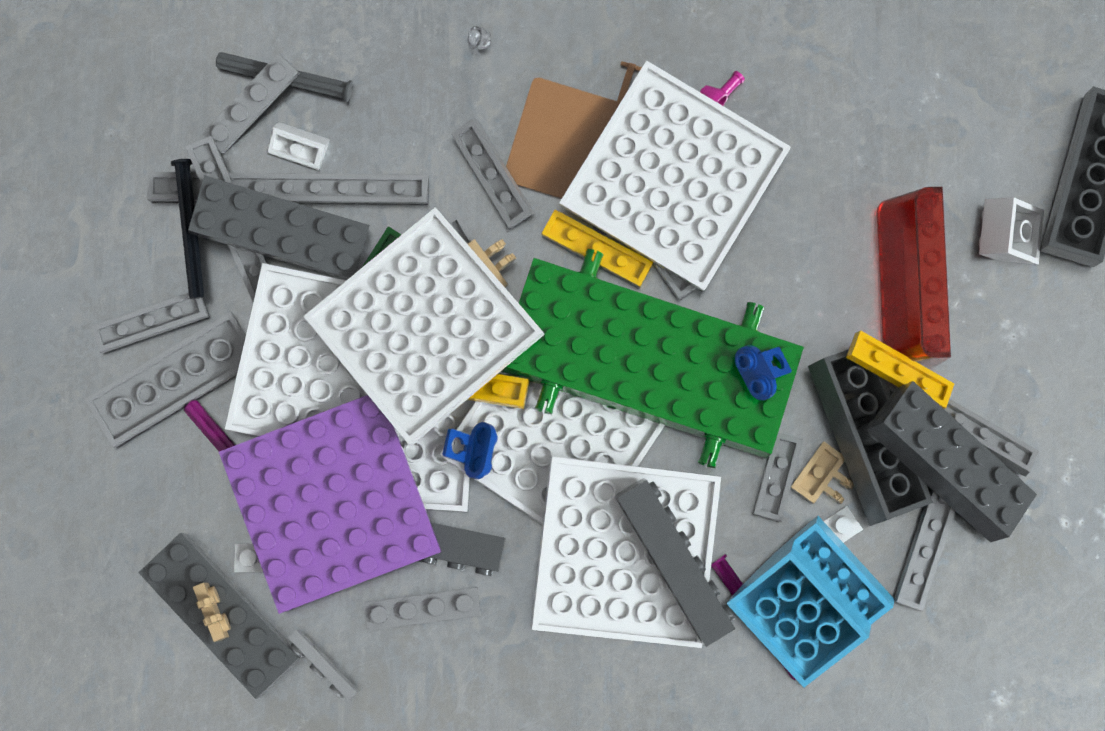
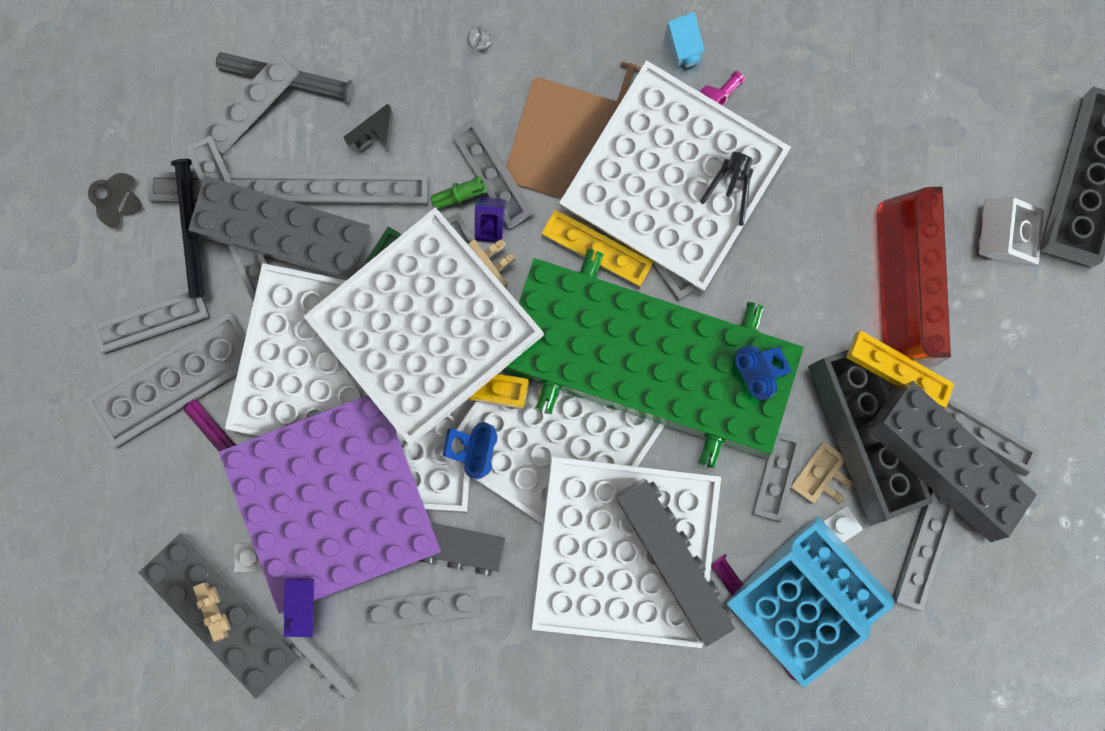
white slope [266,122,330,170] -> none
none -> clear smoke plate [88,173,142,228]
none -> dark purple slope [283,578,314,637]
none -> pearl dark grey slope [343,104,393,152]
none -> bright green axle [430,176,486,209]
none -> dark purple slope [475,197,506,242]
none -> medium azure slope [664,12,705,67]
none -> black plant [700,152,754,226]

